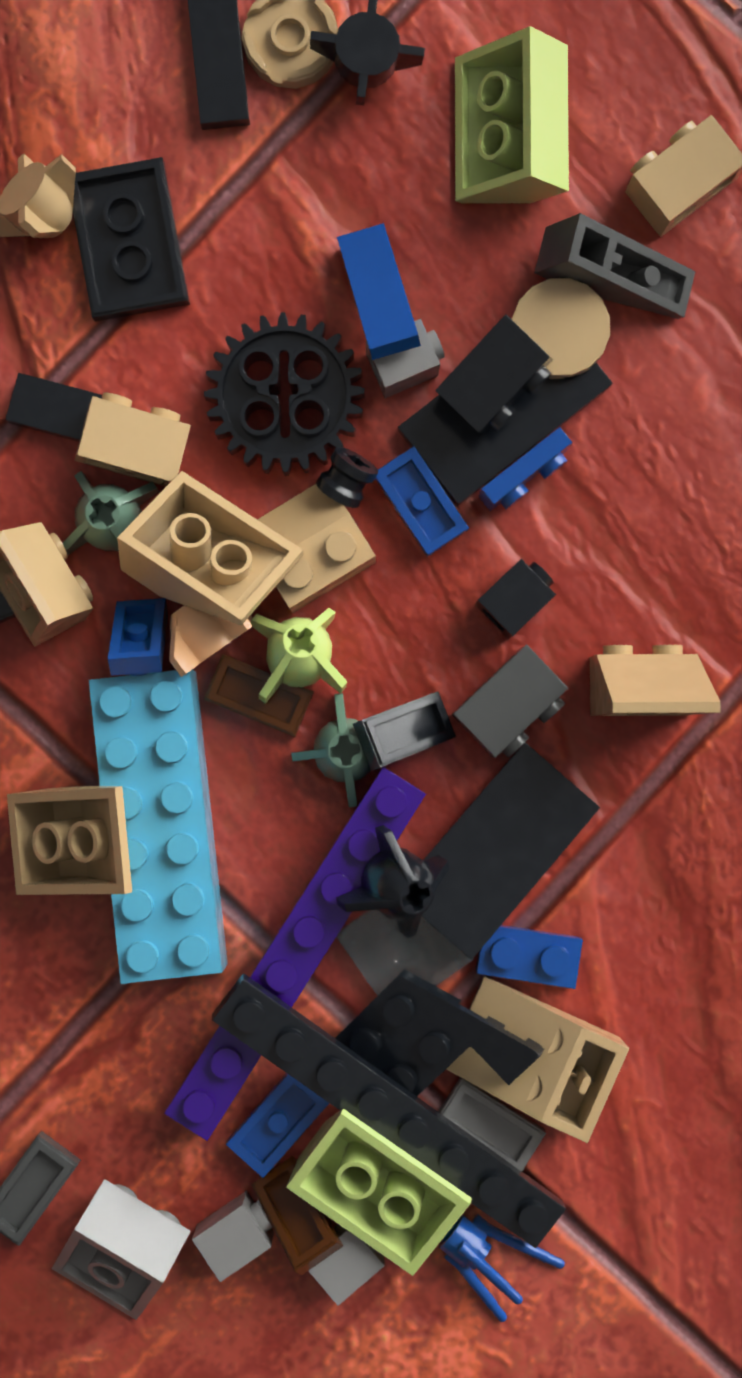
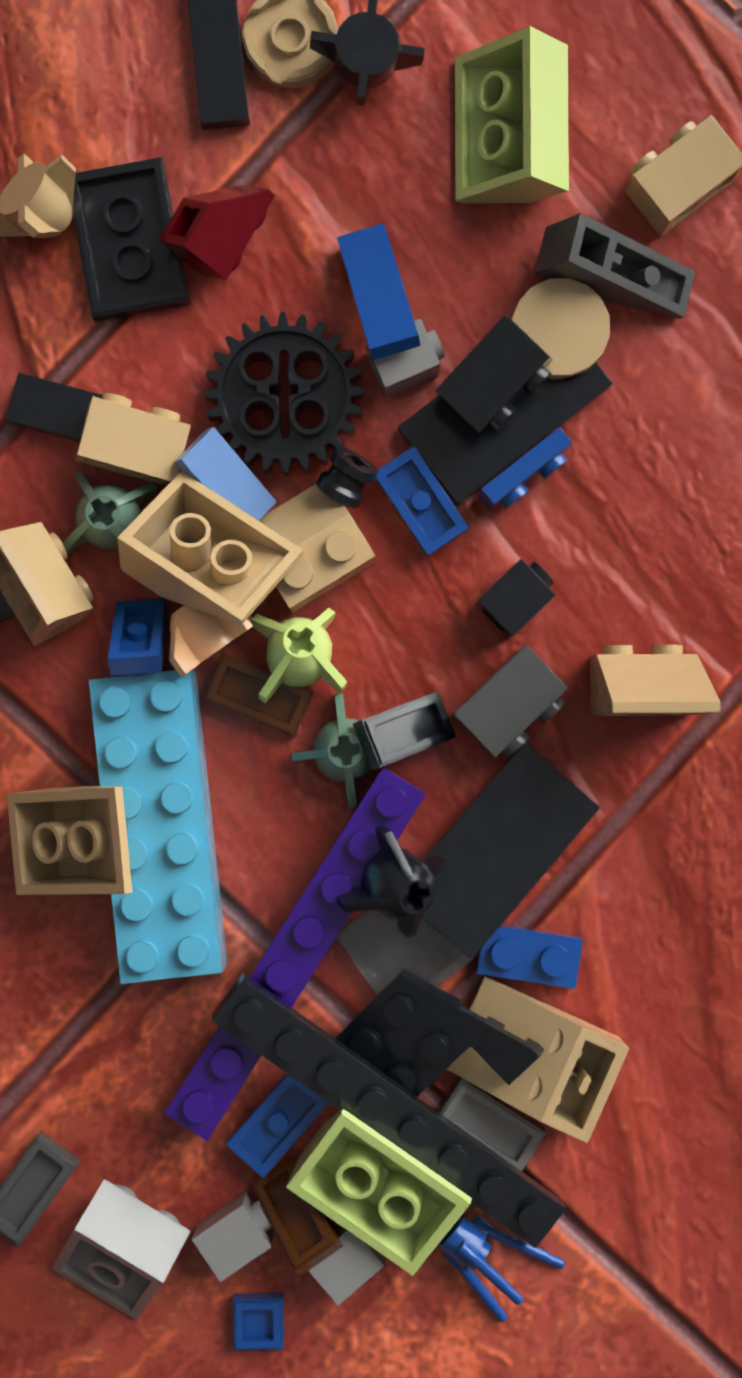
none -> dark red slope [159,185,275,280]
none -> medium blue tile [174,427,277,521]
none -> blue tile [233,1293,284,1350]

